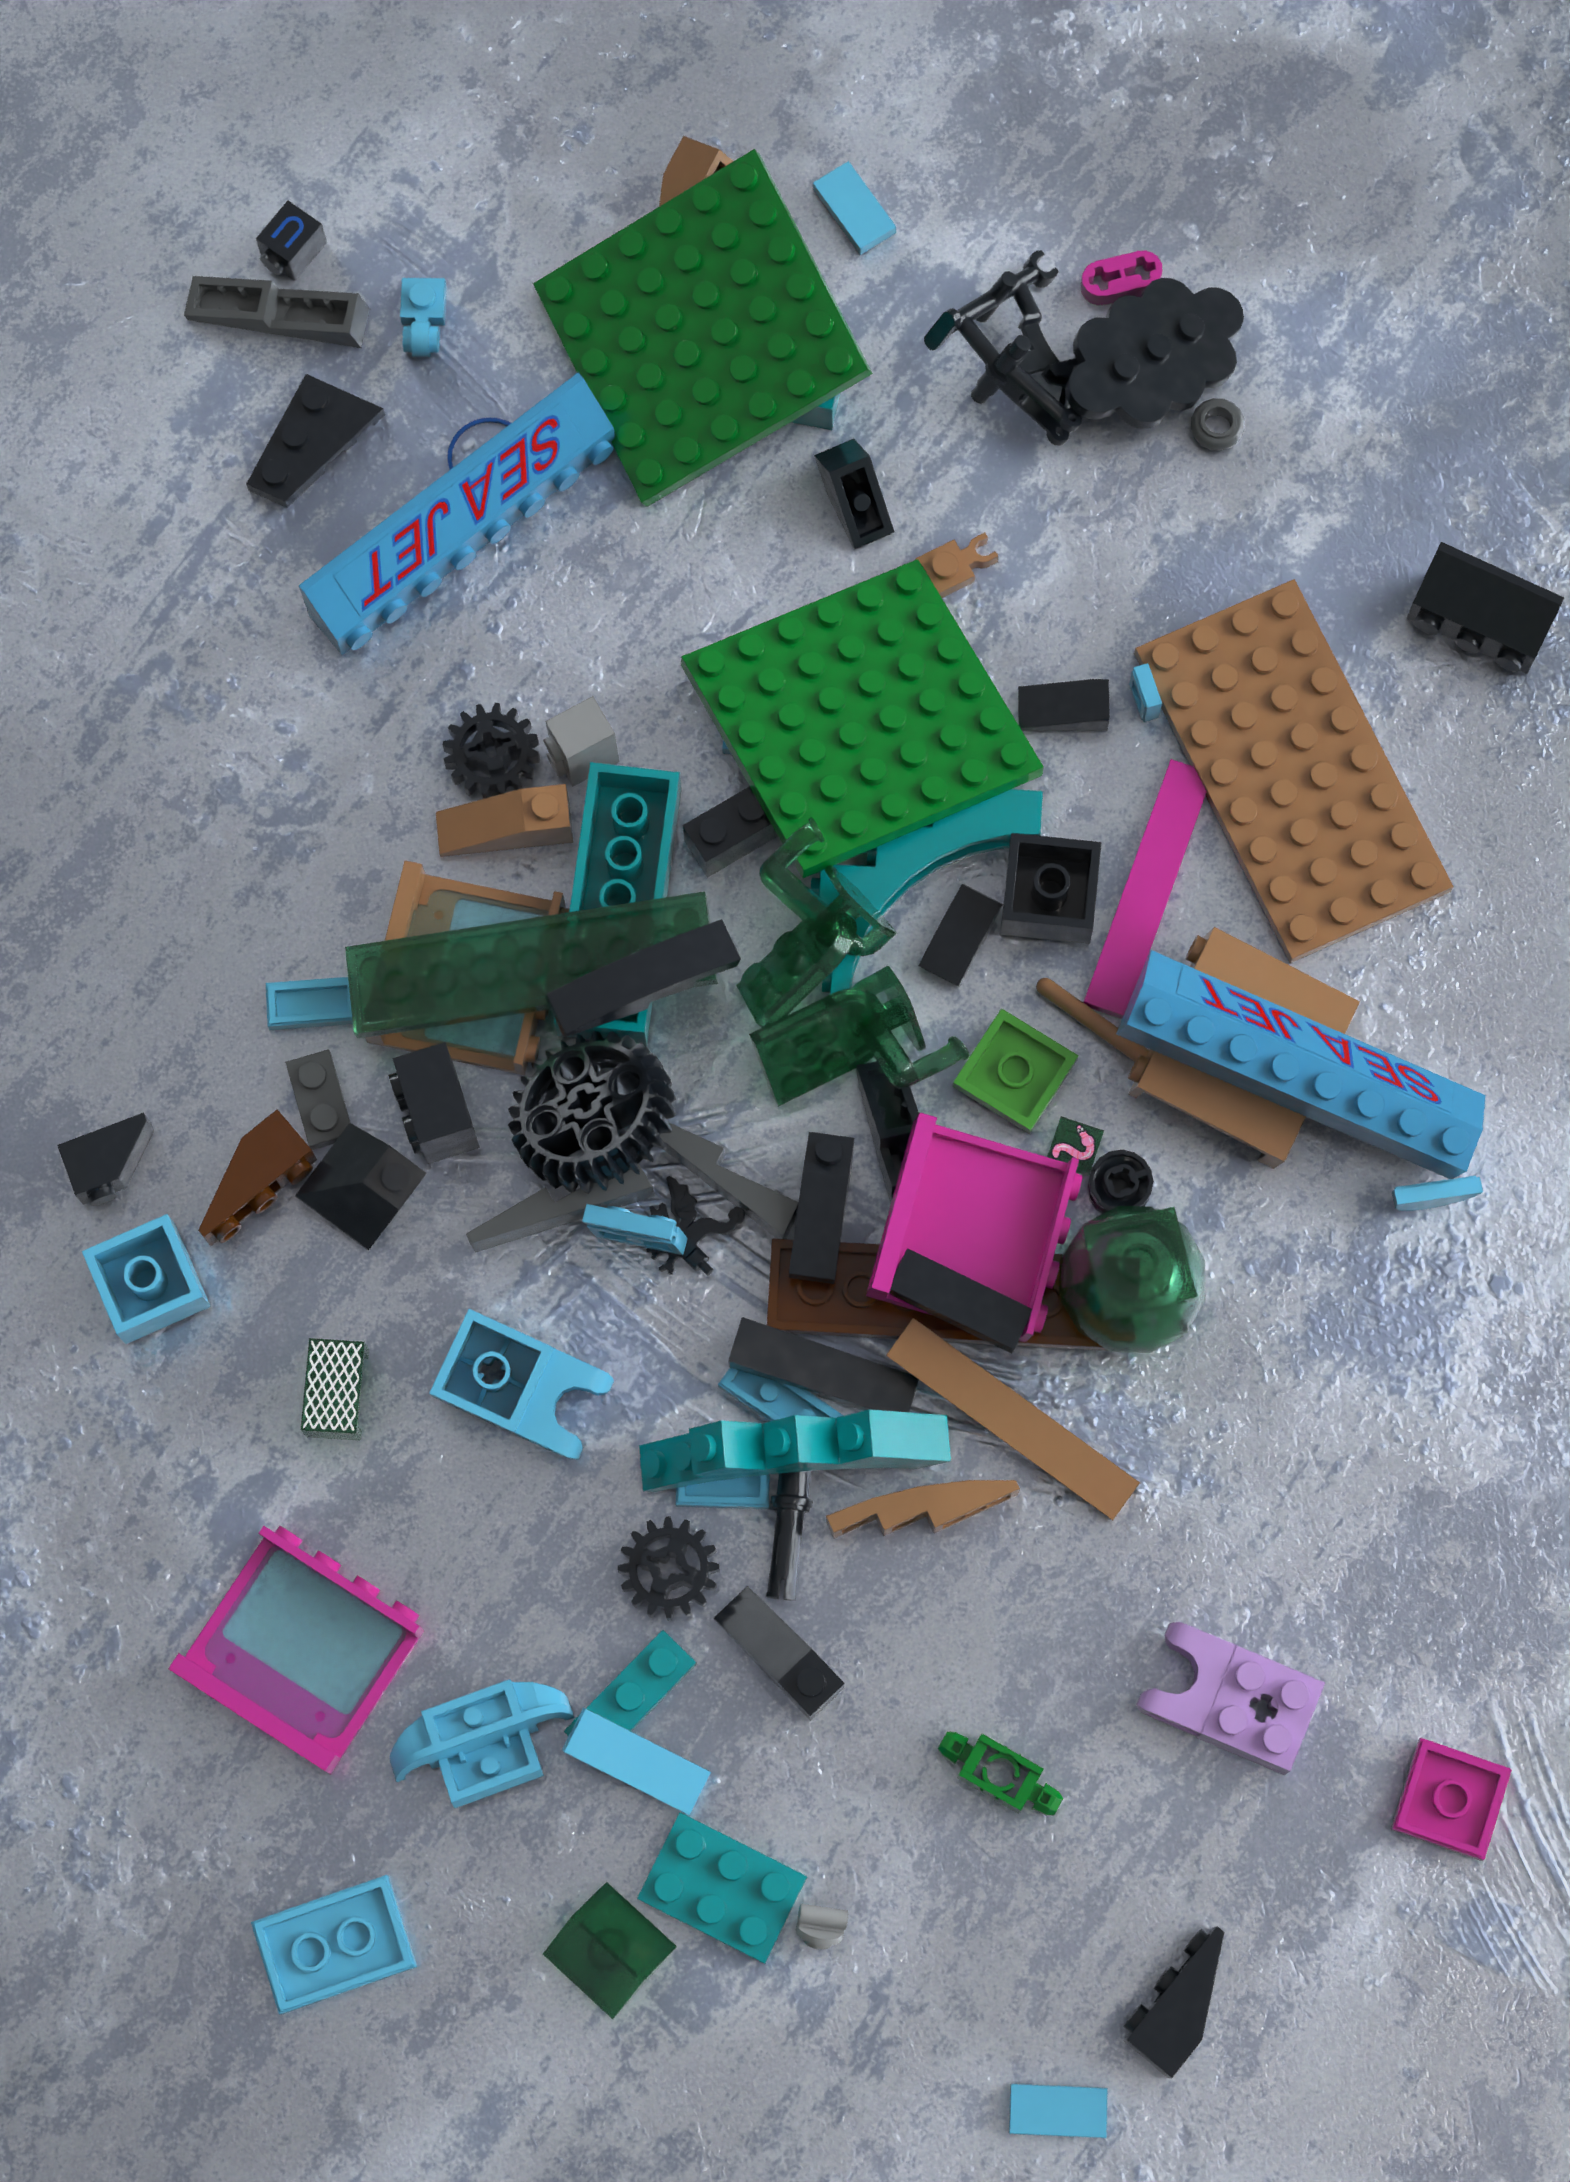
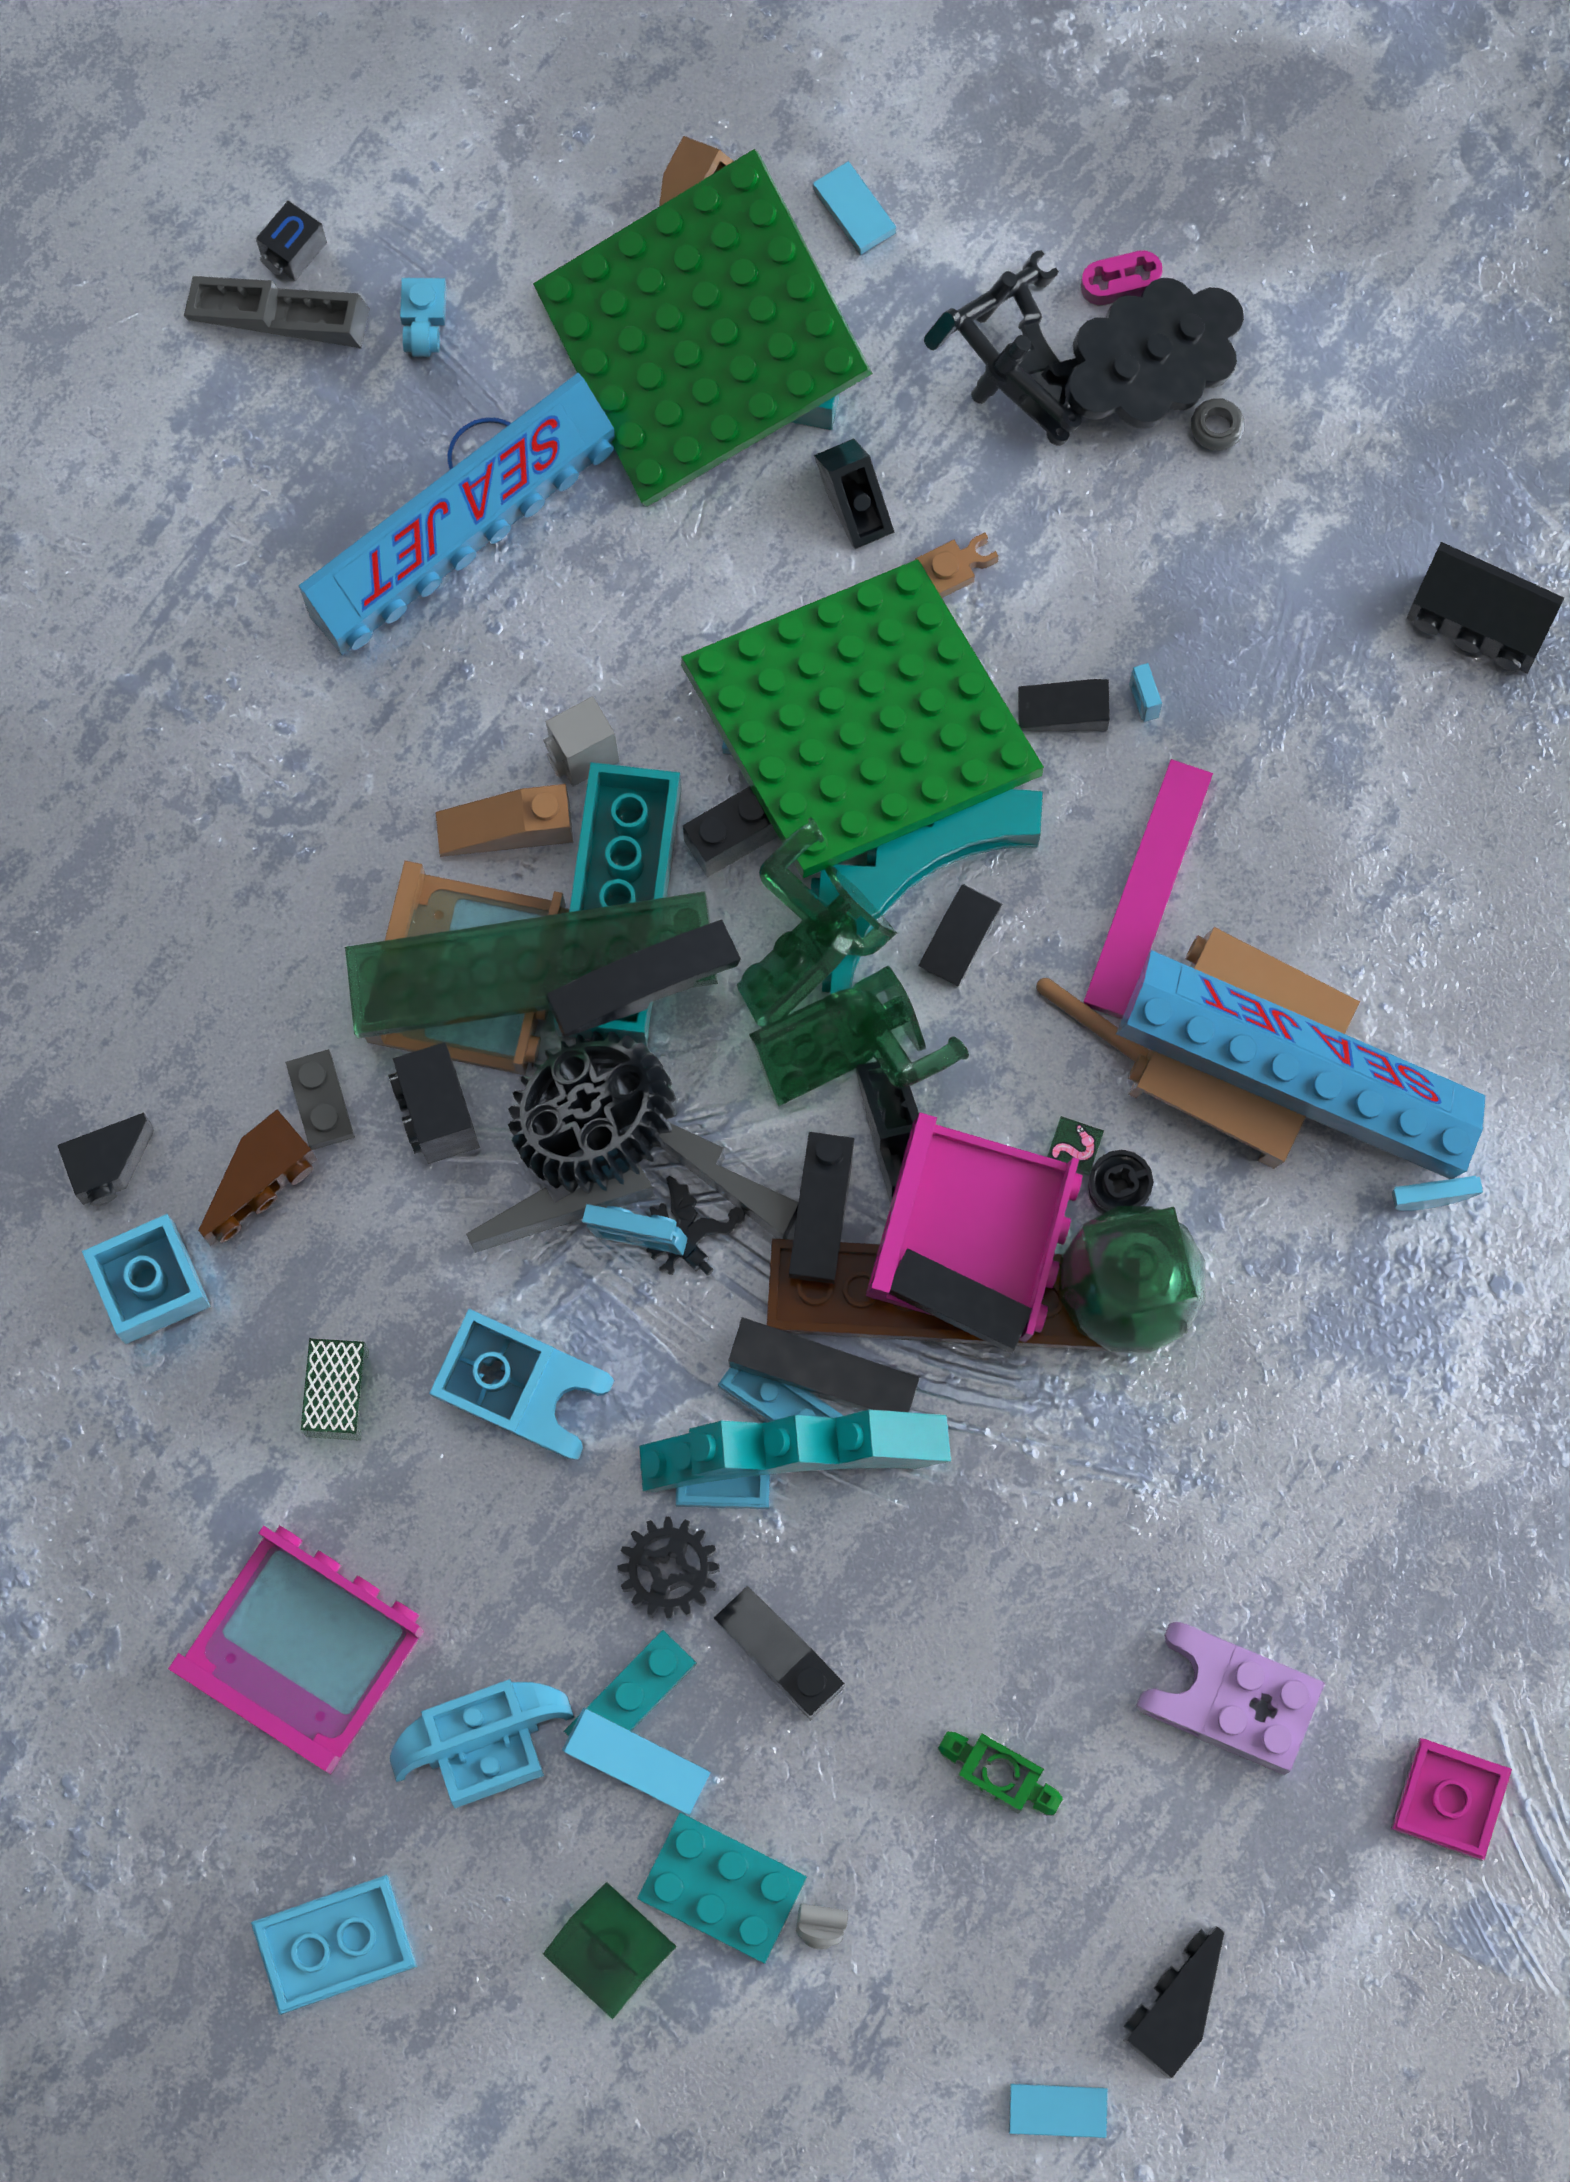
black wing [246,374,385,508] -> none
medium azure tile [266,976,360,1030] -> none
black slope [295,1123,427,1250] -> none
black gear [443,703,540,799] -> none
black pin [766,1471,813,1601] -> none
medium nougat slope [826,1480,1020,1539] -> none
medium nougat tile [886,1318,1140,1520] -> none
bright green plate [953,1008,1079,1134] -> none
black brick [1000,833,1102,944] -> none
medium nougat plate [1134,579,1454,963] -> none

